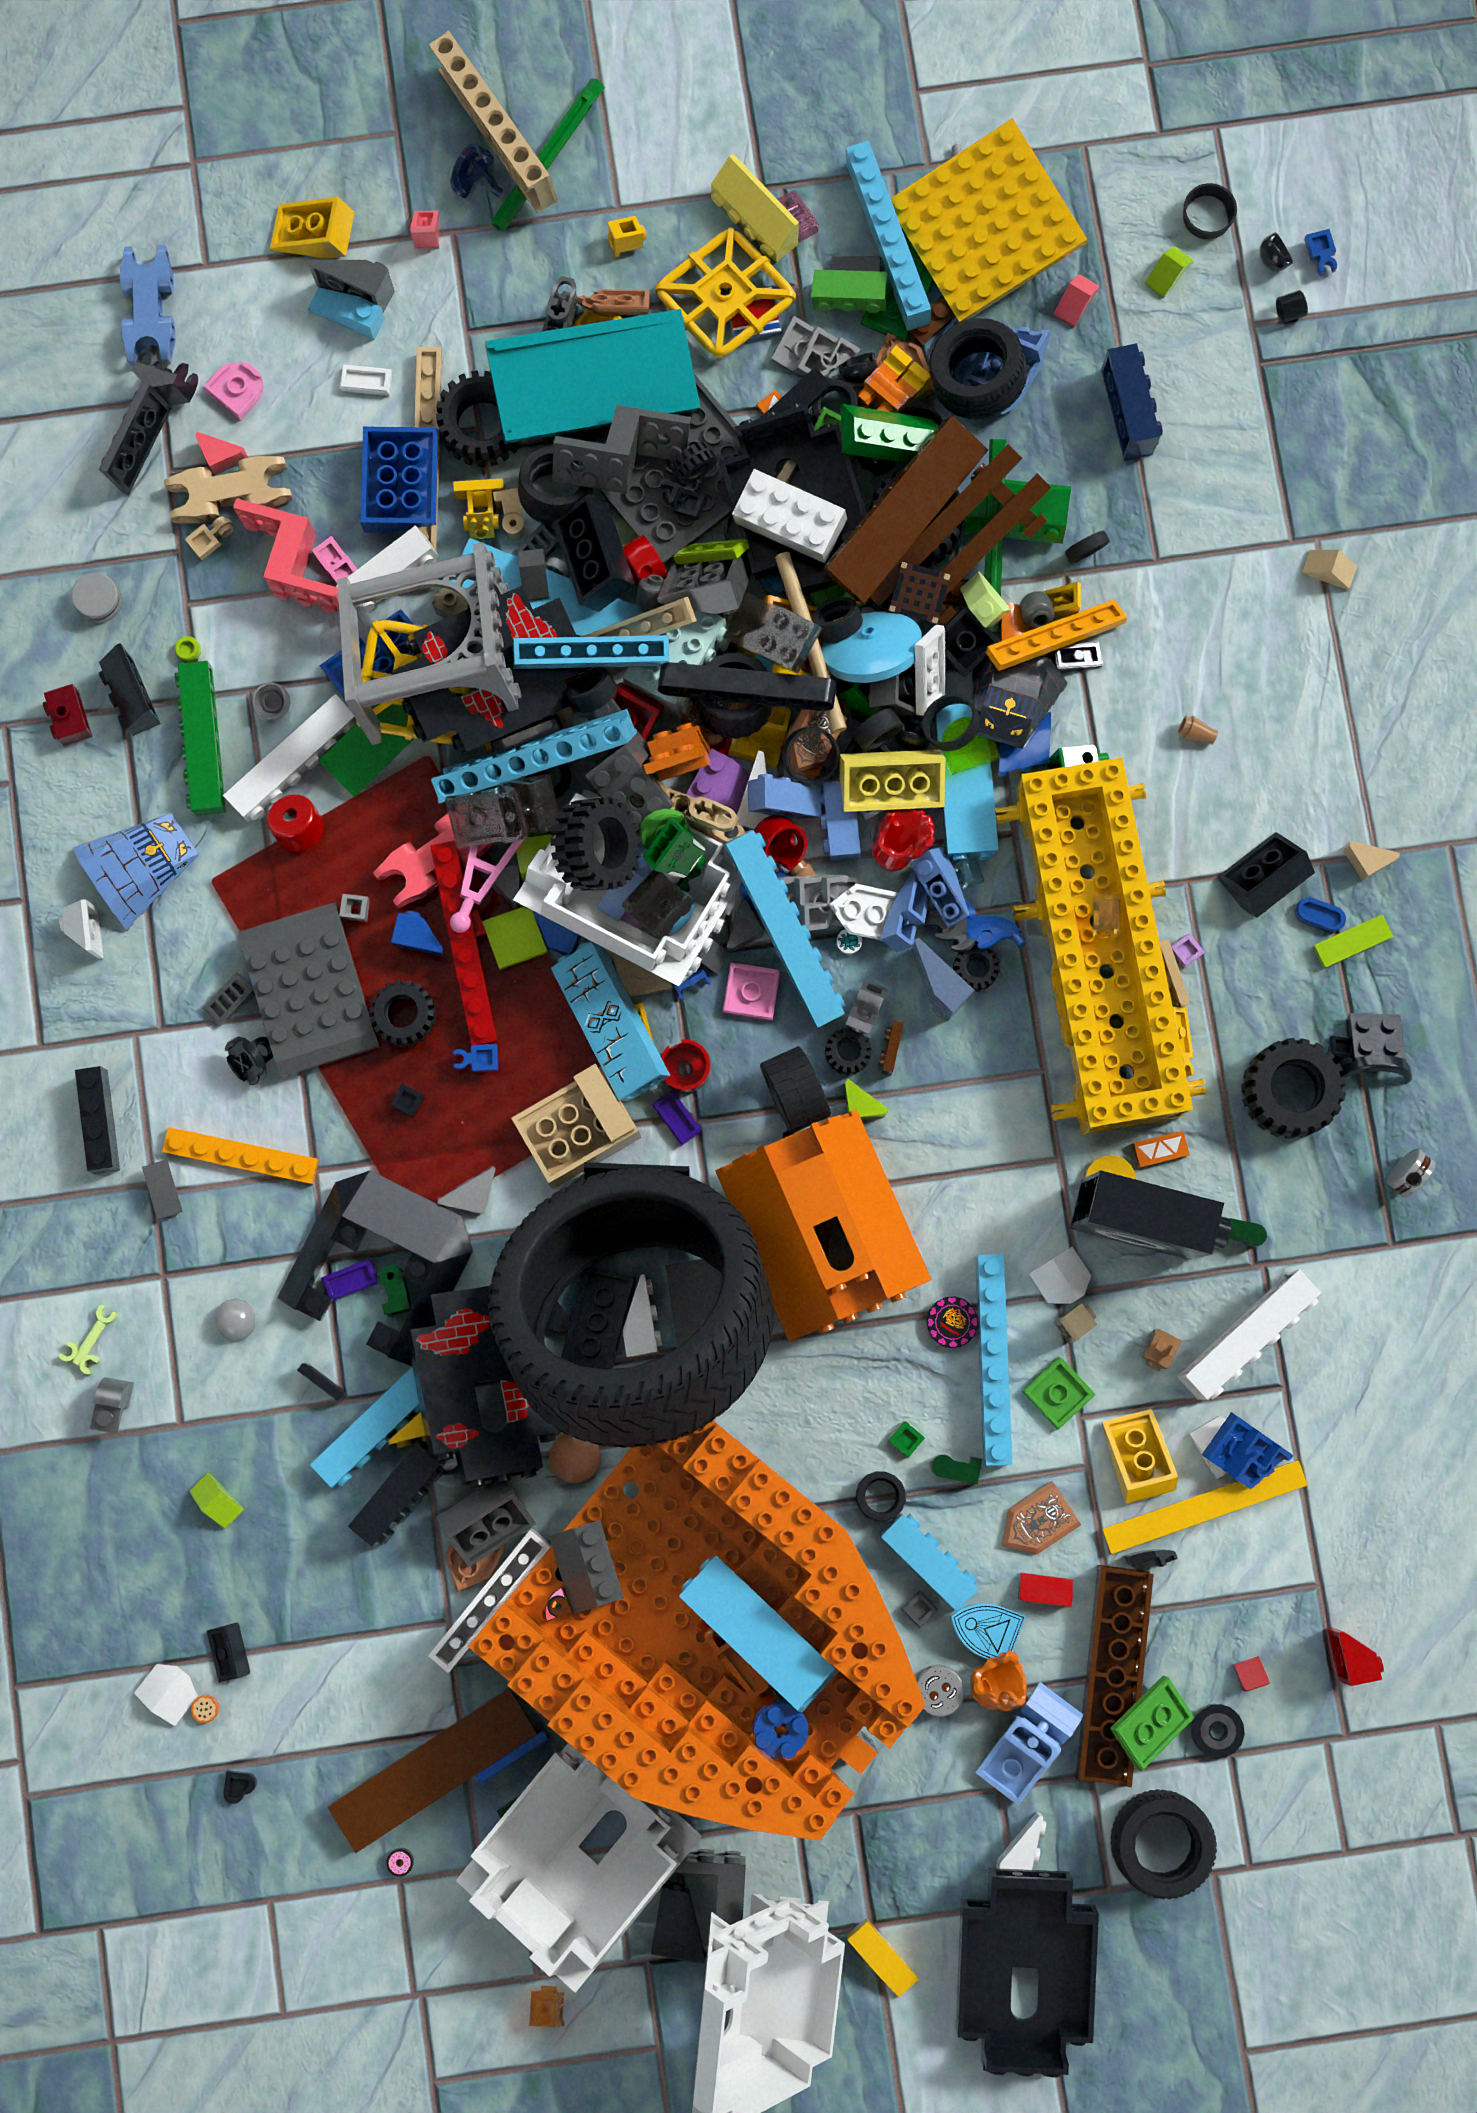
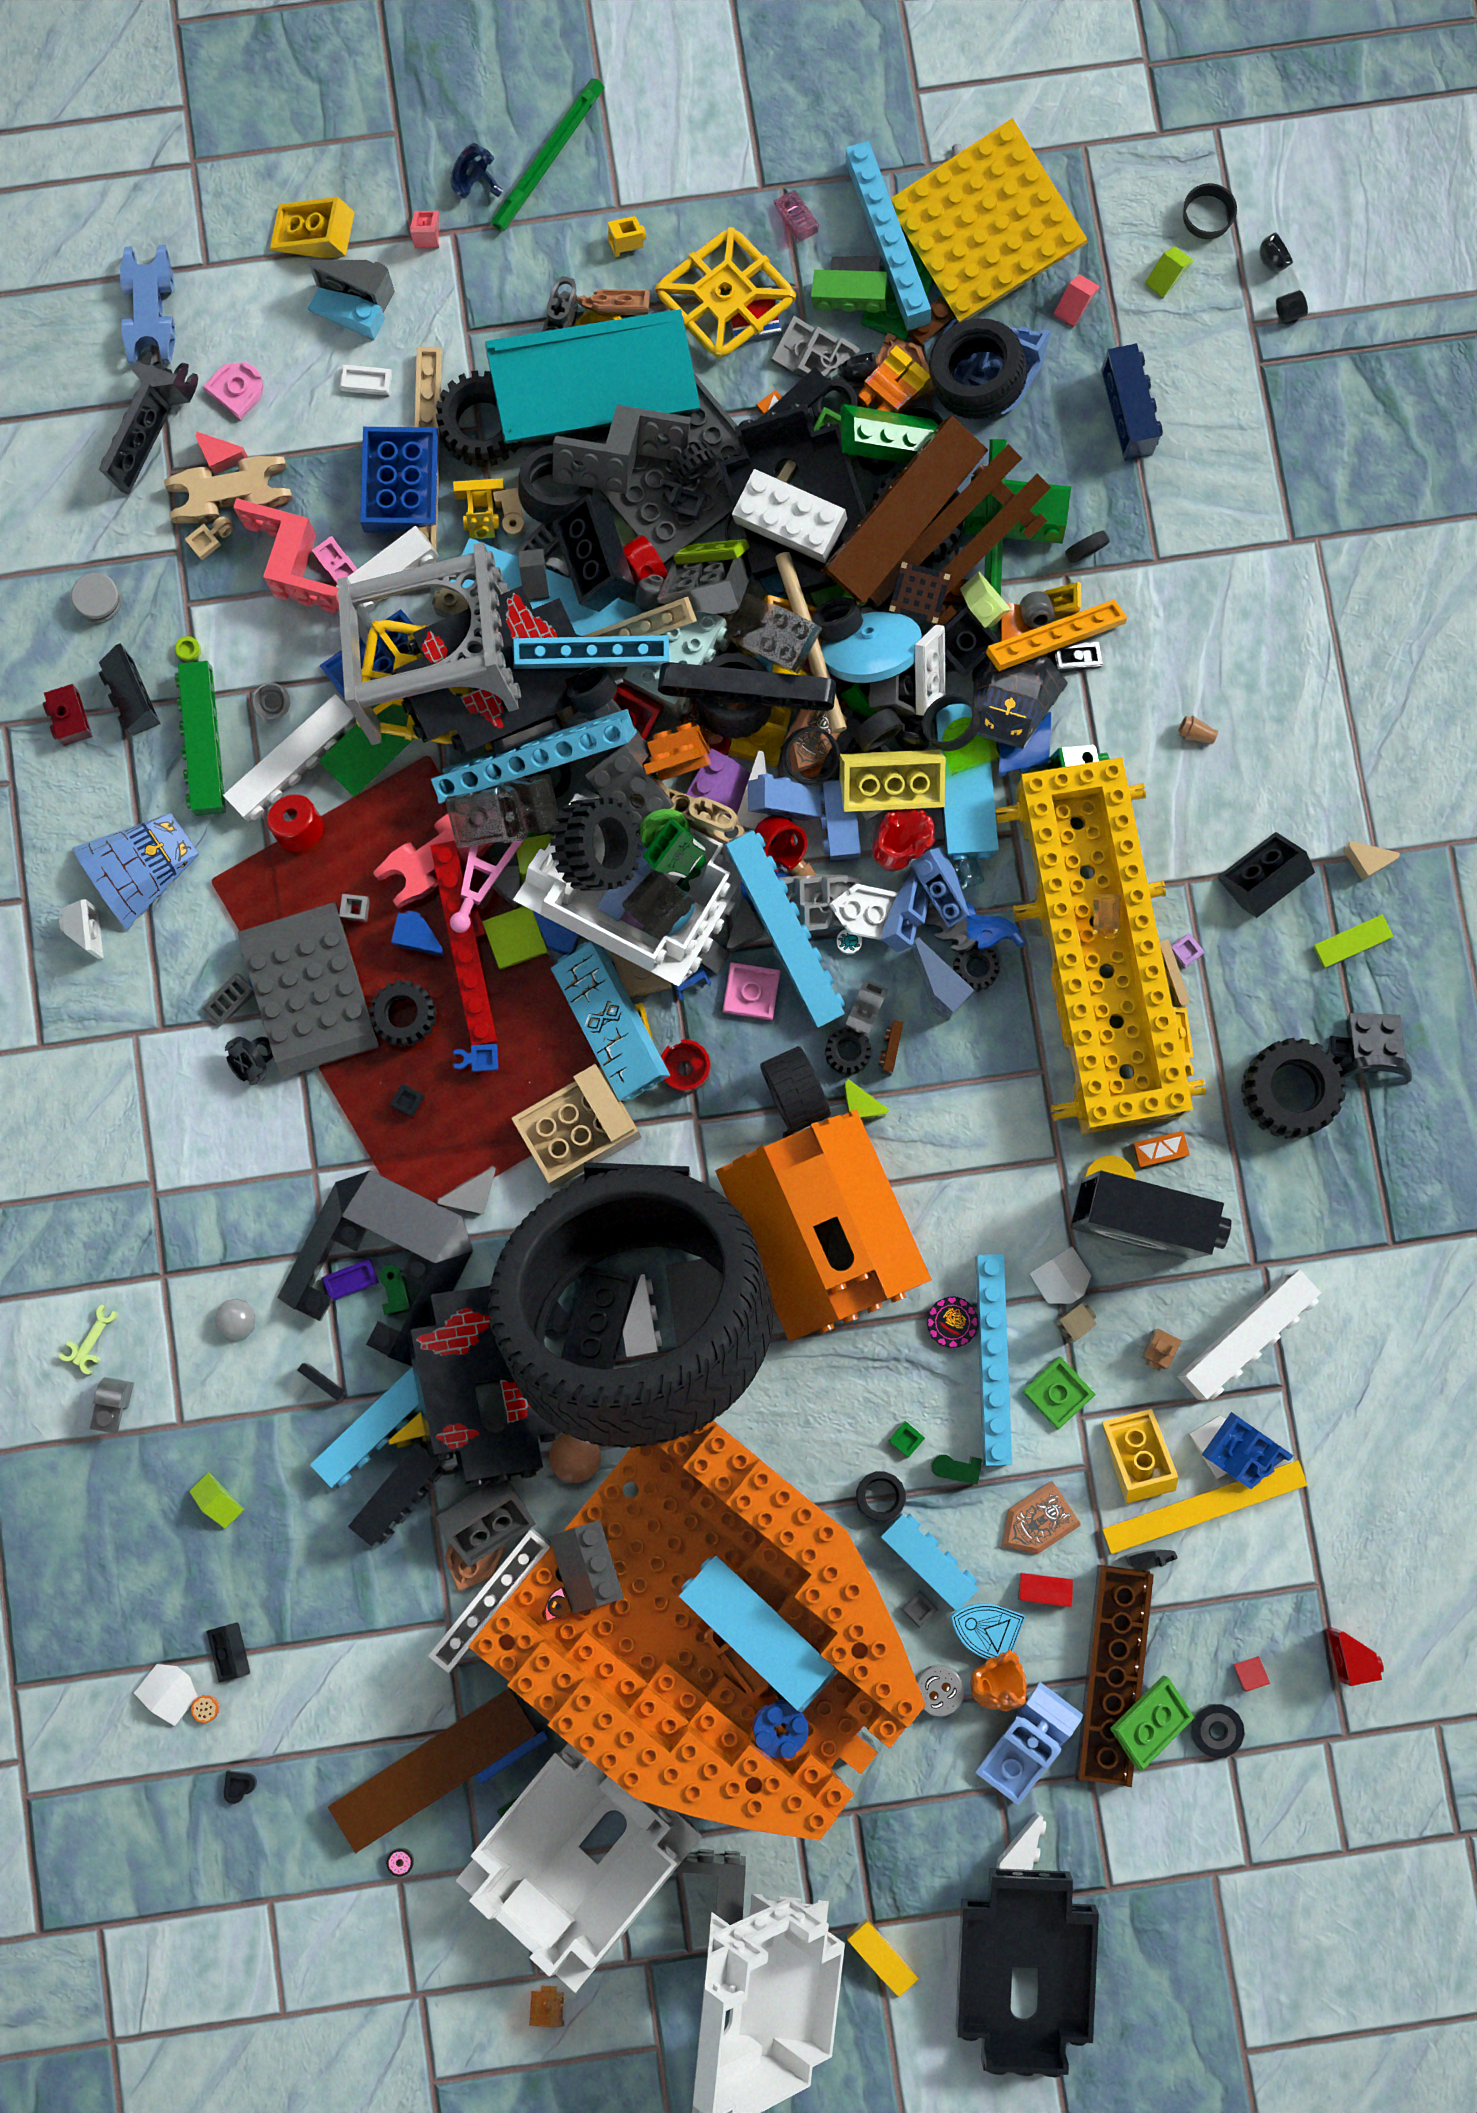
black brick [75,1066,120,1174] -> none
dark grey slope [142,1159,183,1219] -> none
light orange plate [162,1127,319,1184] -> none
tan tile [429,30,558,214] -> none
black slope [651,1881,705,1964] -> none
dark purple tile [652,1090,702,1146] -> none
light yellow slope [711,153,799,263] -> none
black tyre [1110,1789,1217,1900] -> none
dark green leg [1226,1217,1267,1247] -> none
blue tile [1295,897,1346,933] -> none
tan slope [1301,550,1357,590] -> none
blue plate [1304,229,1338,276] -> none
light grey head [1387,1148,1436,1198] -> none

